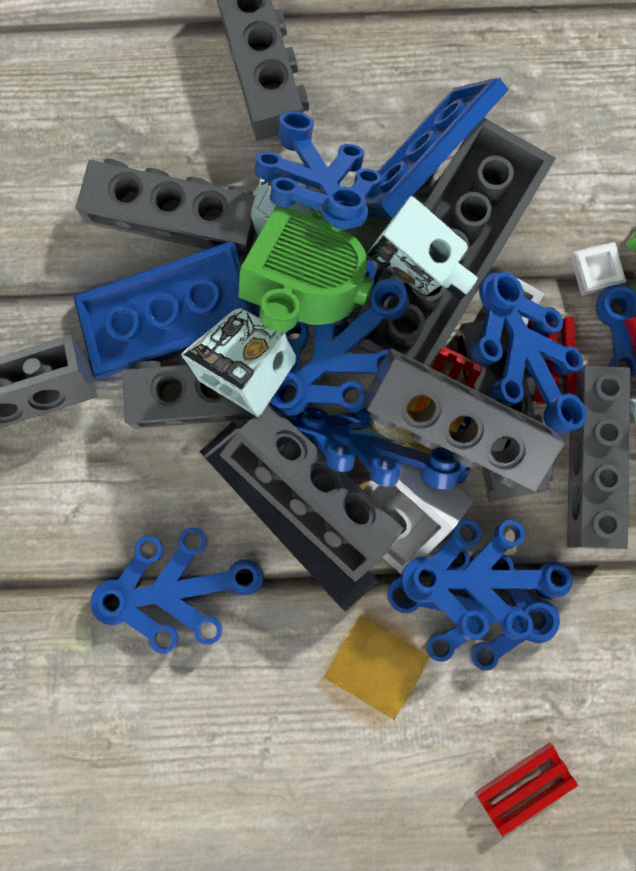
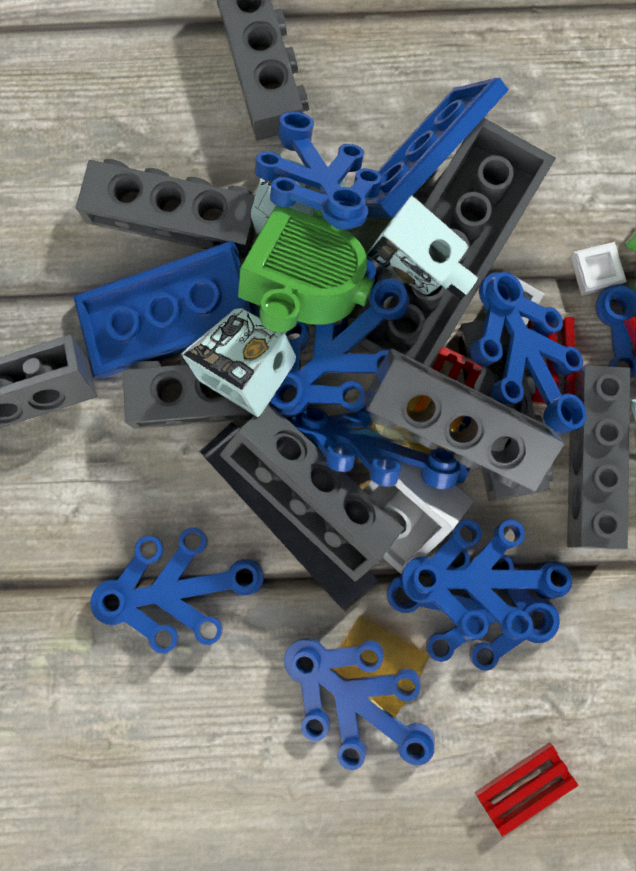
none -> blue plant [284,638,435,770]

